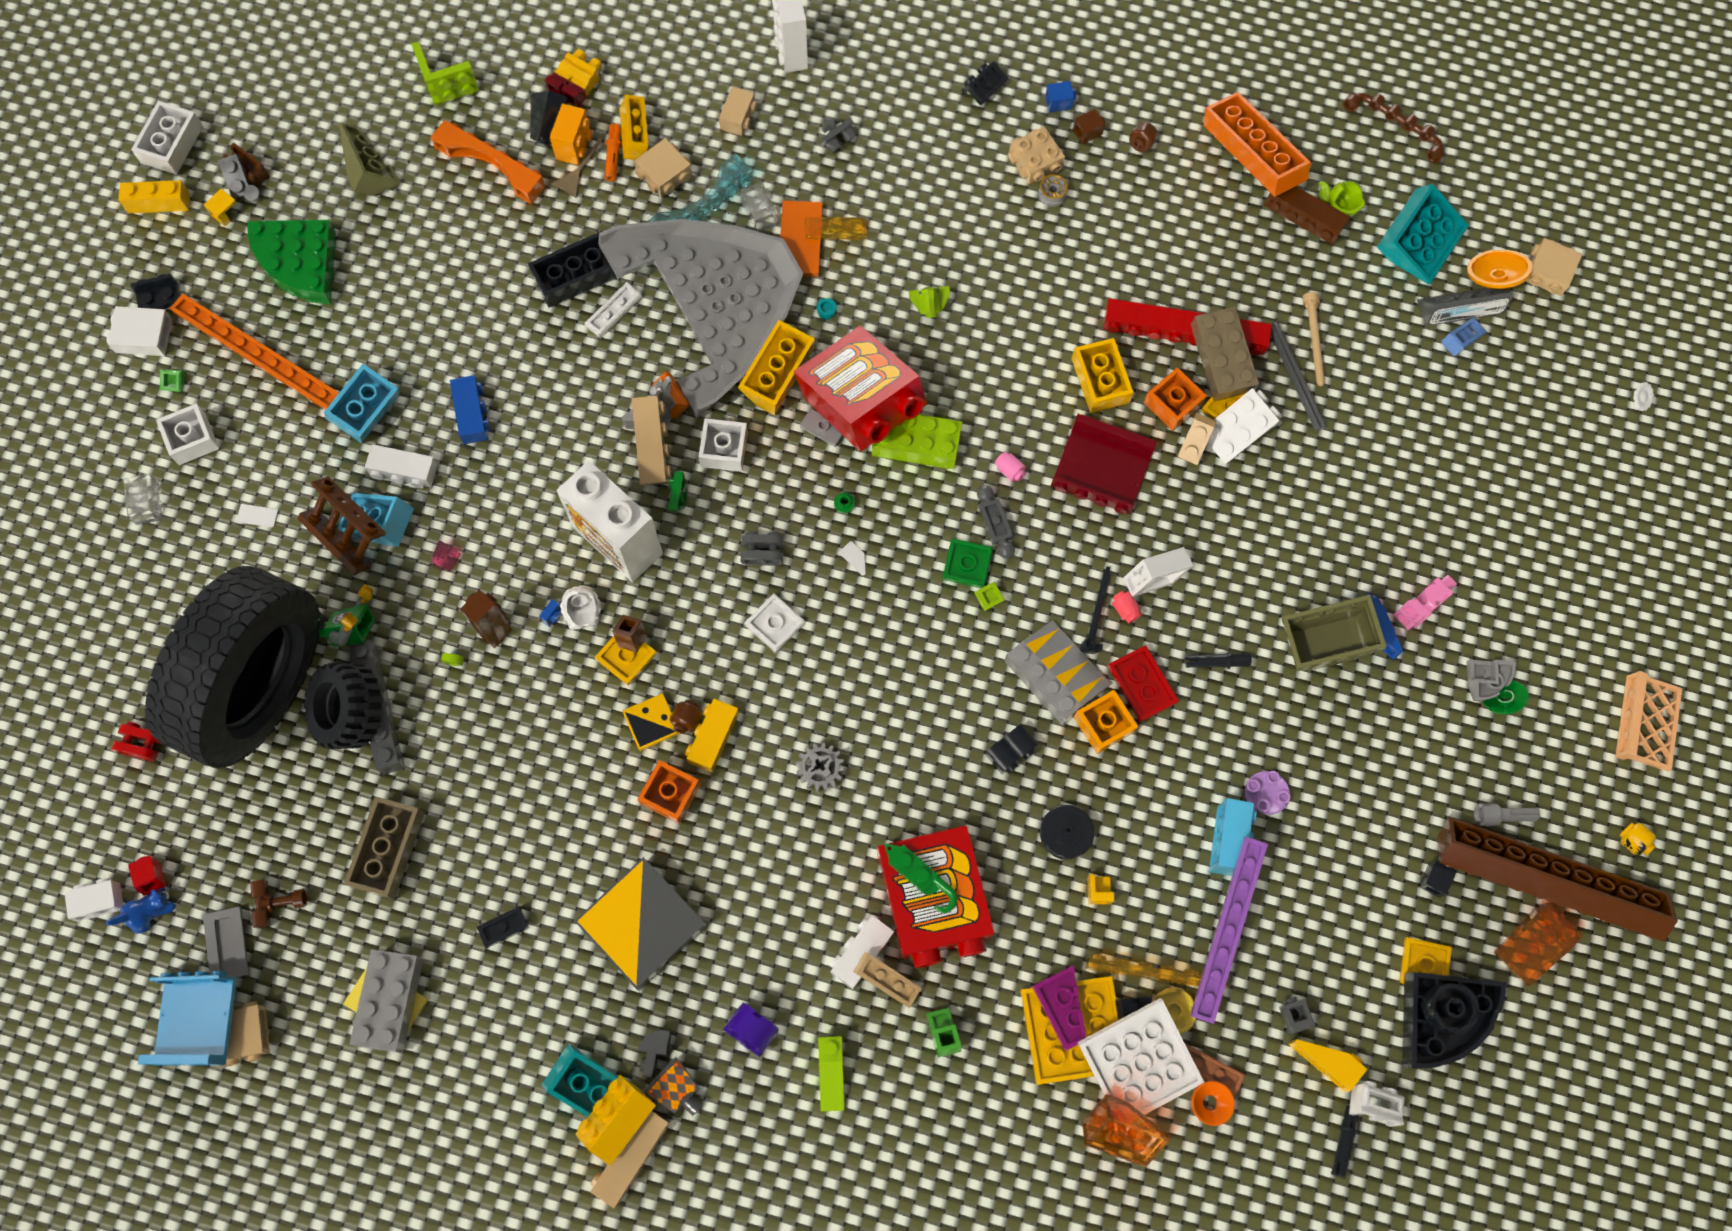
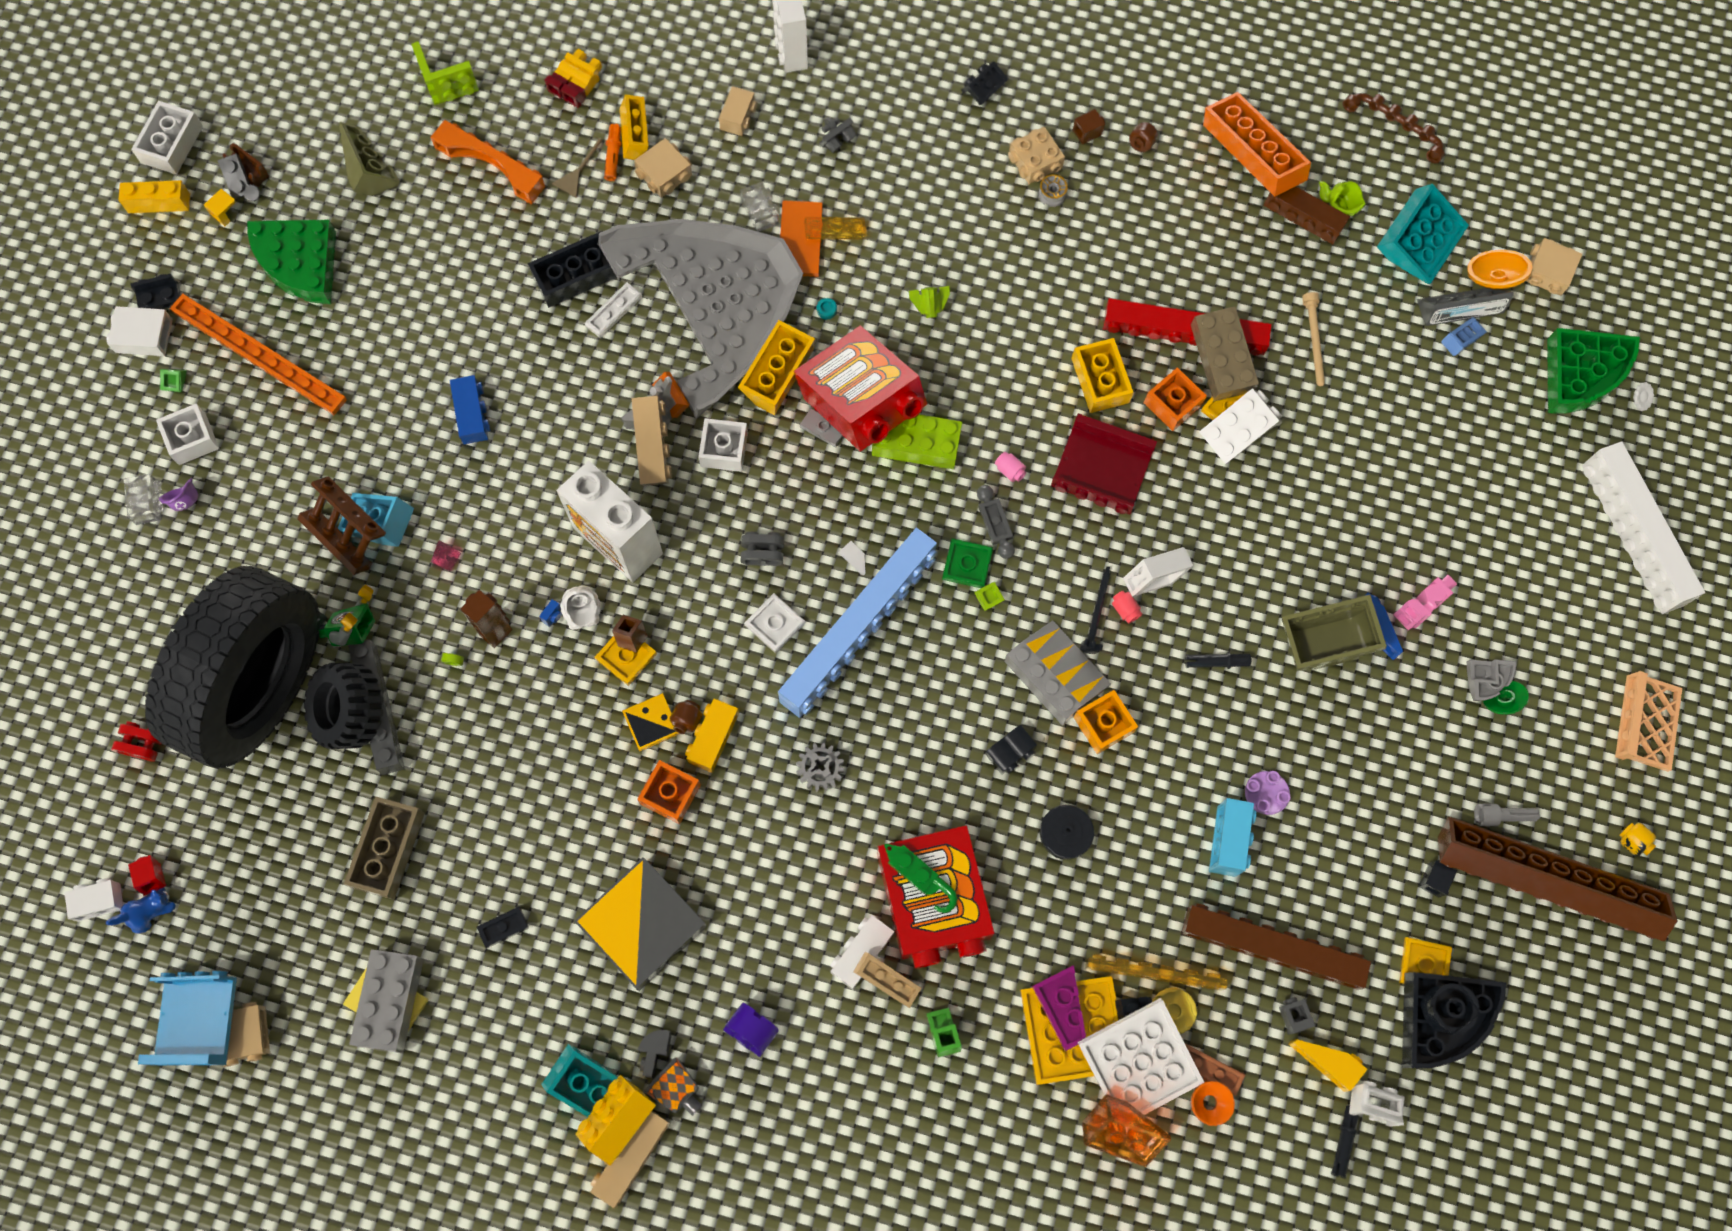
light grey piece [203,906,249,979] -> none
white sticker [236,504,278,527] -> none
reddish brown bar [250,880,307,929] -> none
medium azure brick [324,364,400,444] -> none
white brick [365,444,438,488] -> none
black slope [530,90,567,147] -> none
light orange brick [550,104,592,165] -> none
clear light blue arch [647,153,752,222] -> none
green wing [668,471,688,511] -> none
lime slope [818,1036,844,1112] -> none
green plate [834,492,855,513] -> none
blue brick [1045,81,1076,112] -> none
yellow panel [1087,874,1114,905] -> none
red plate [1107,645,1179,723] -> none
tan brick [1178,413,1216,465] -> none
medium lavender plate [1190,836,1268,1024] -> none
dark grey axle [1270,321,1326,432] -> none
clear orange slope [1493,902,1583,986] -> none
none -> medium lavender helmet [159,478,199,511]
none -> light blue brick [778,527,937,718]
none -> reddish brown brick [1181,903,1371,990]
none -> green brick [1547,328,1640,414]
none -> white brick [1582,442,1705,614]

